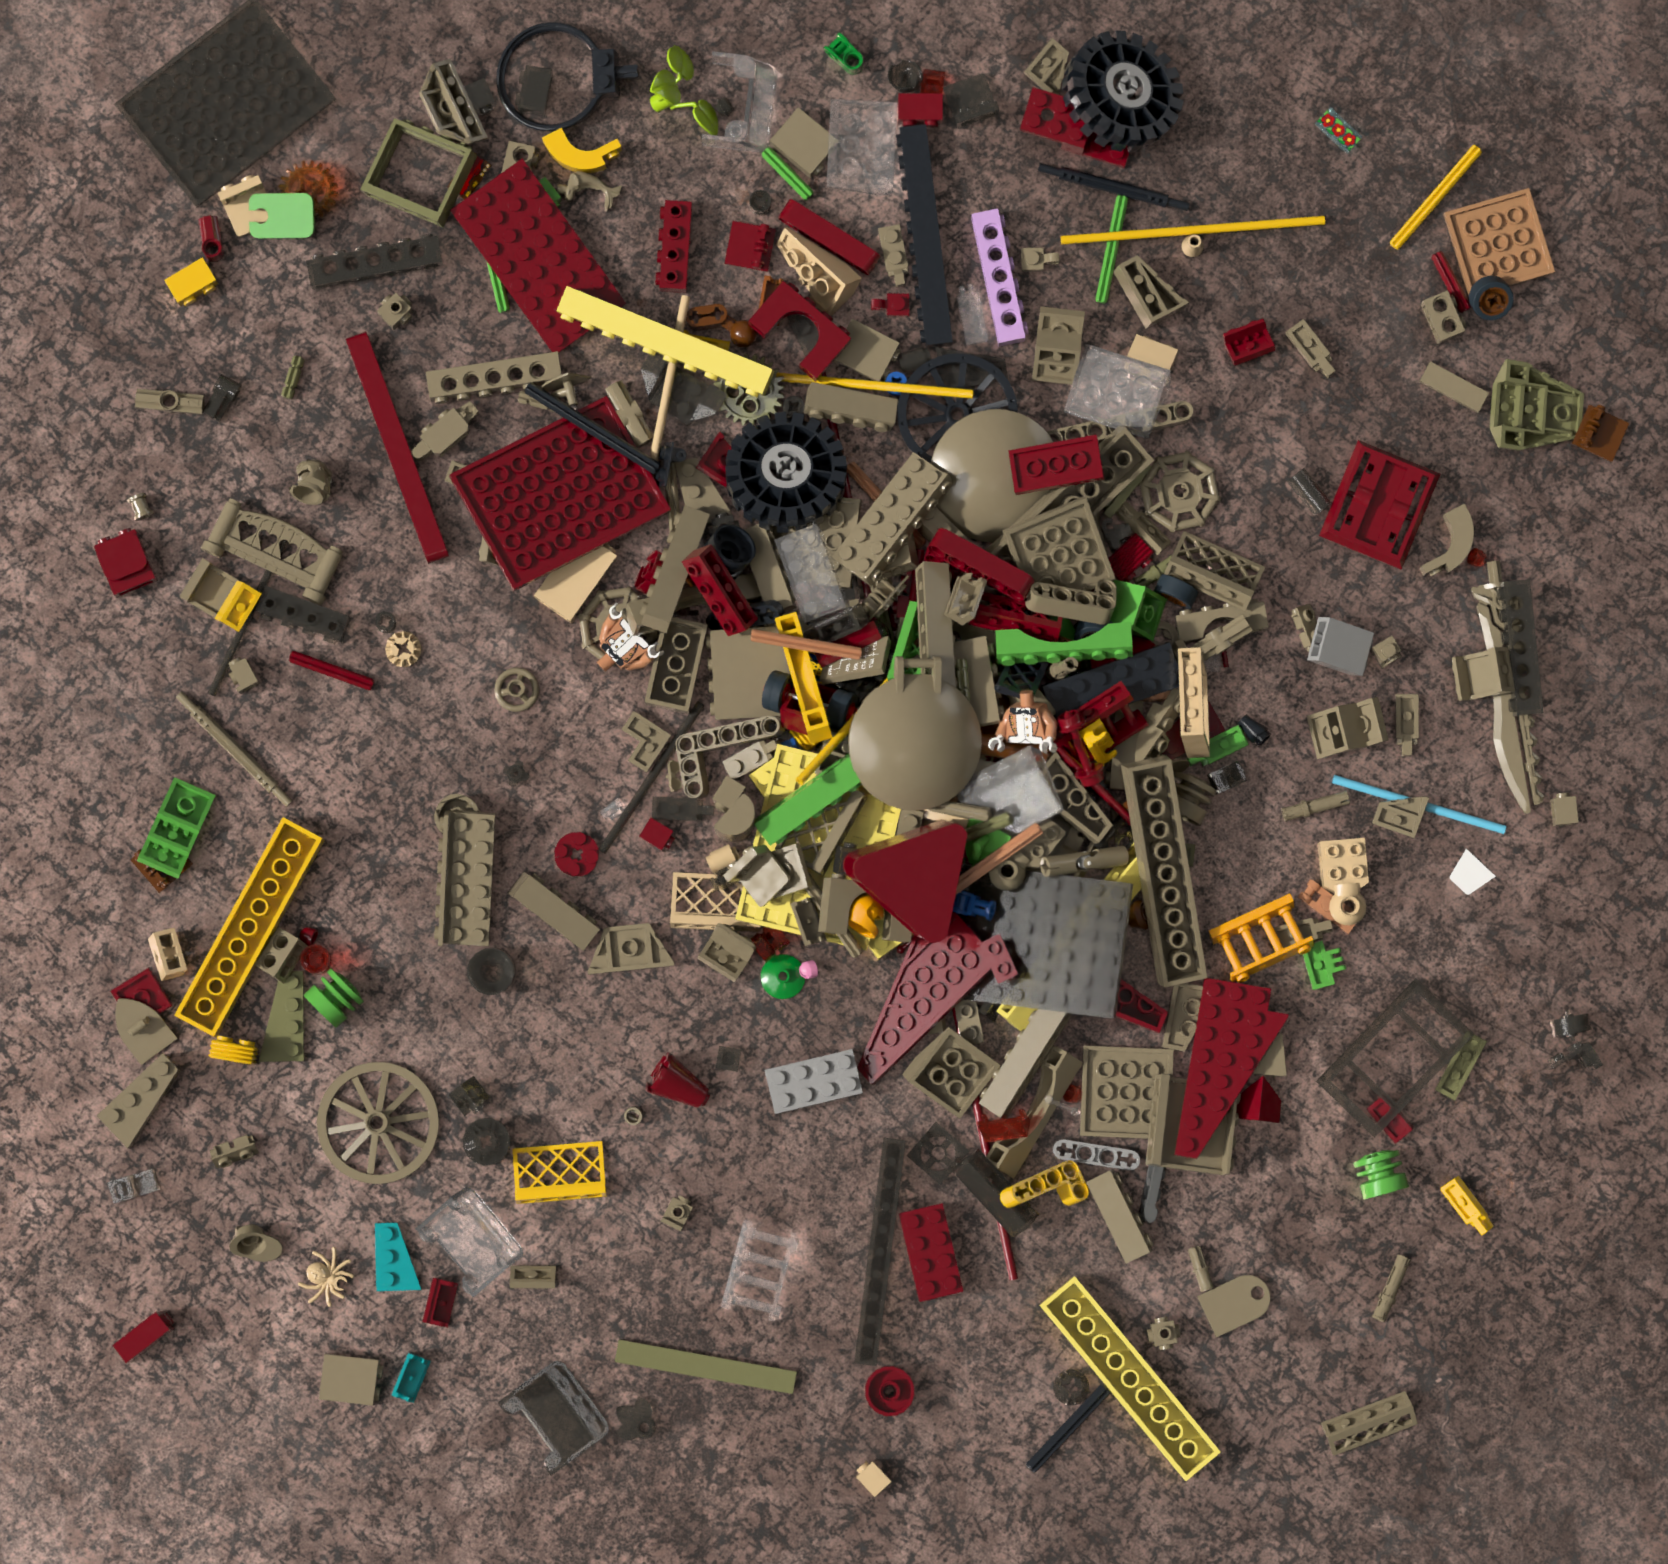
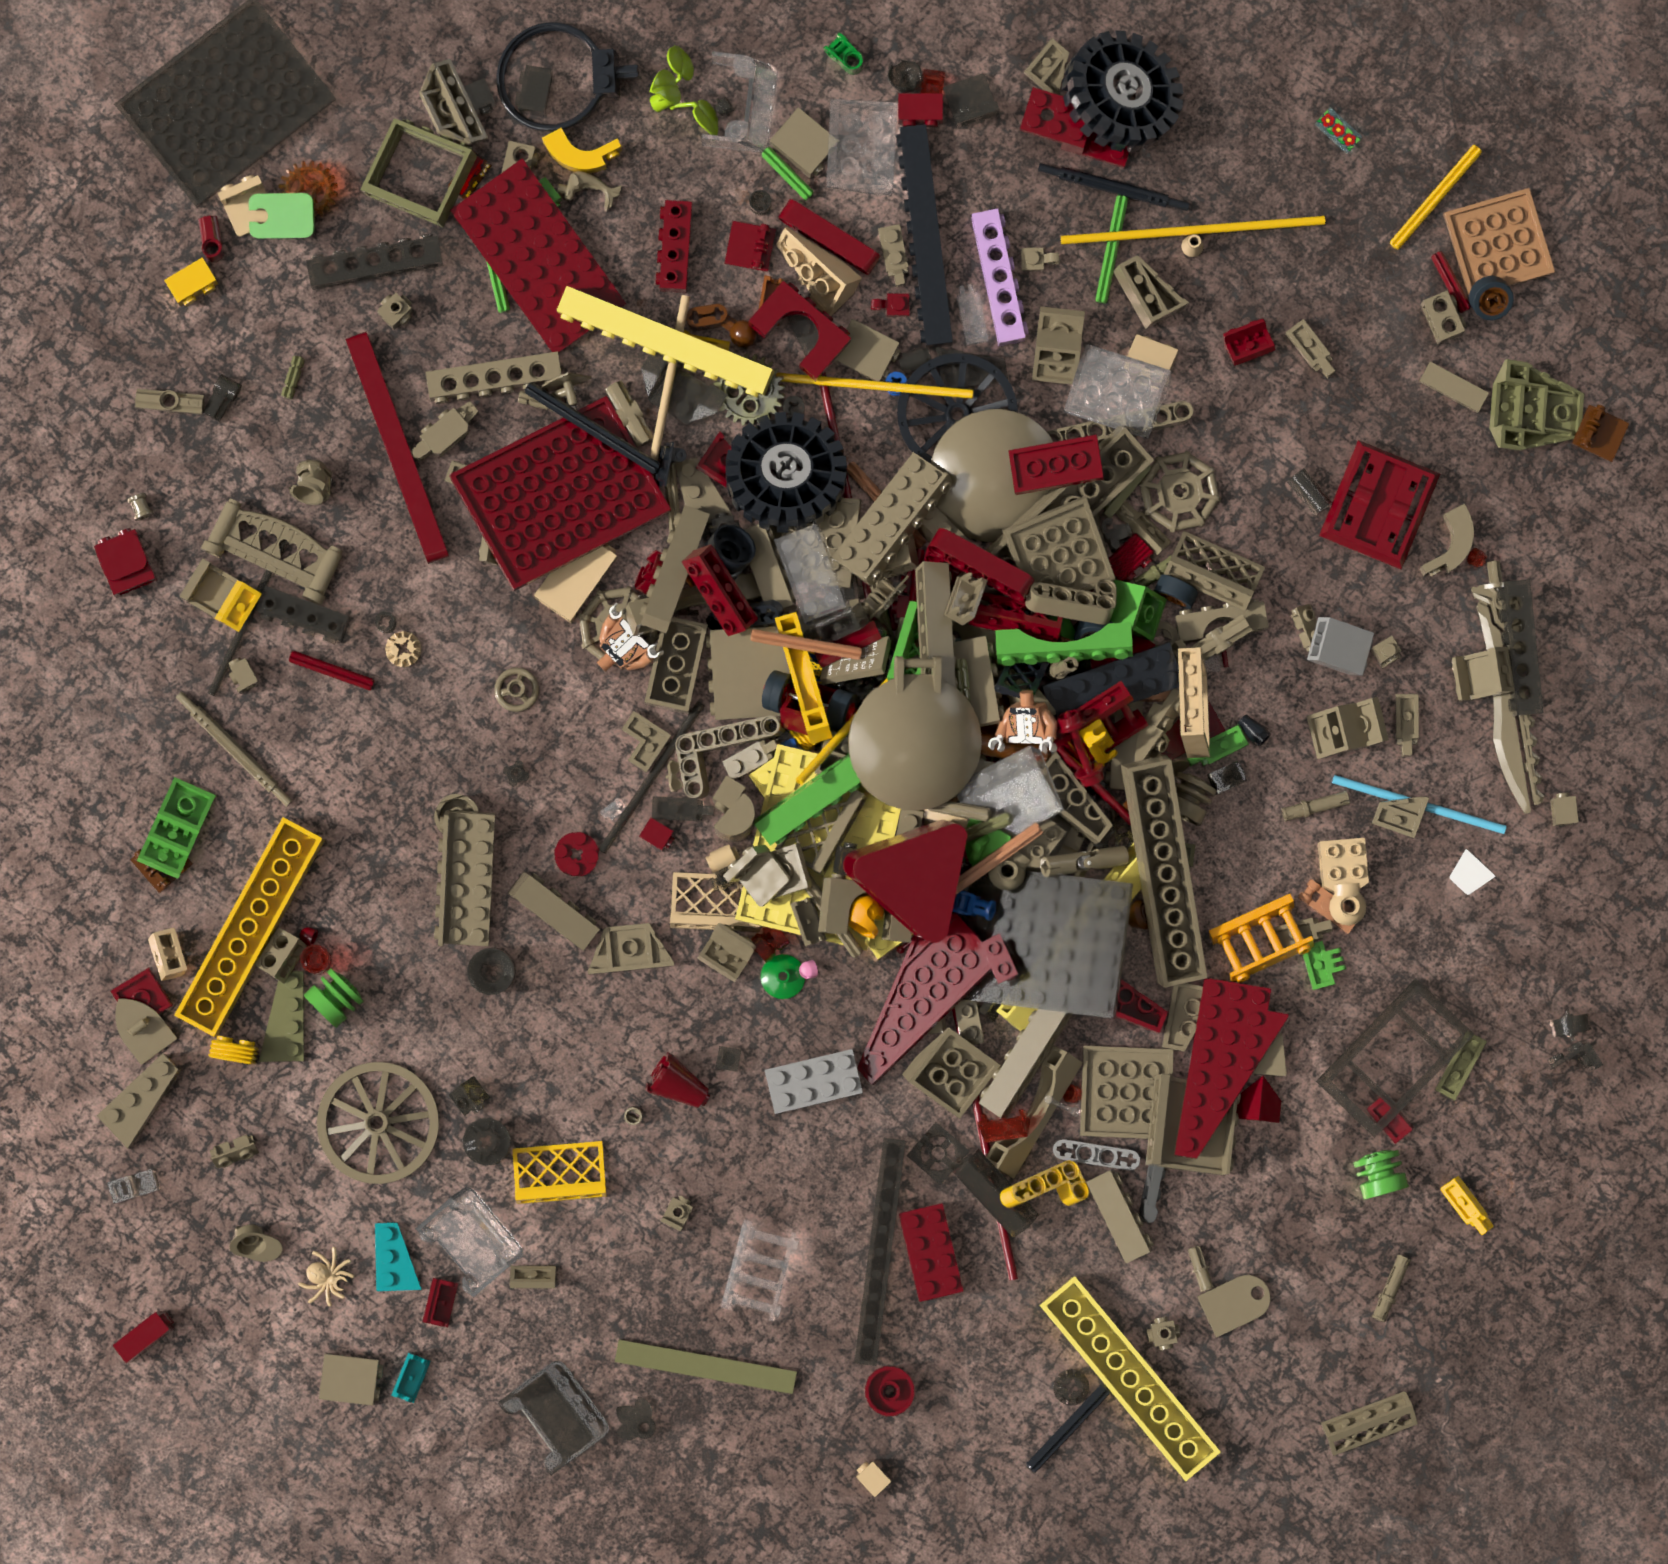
dark tan brick [804,382,898,432] -> none

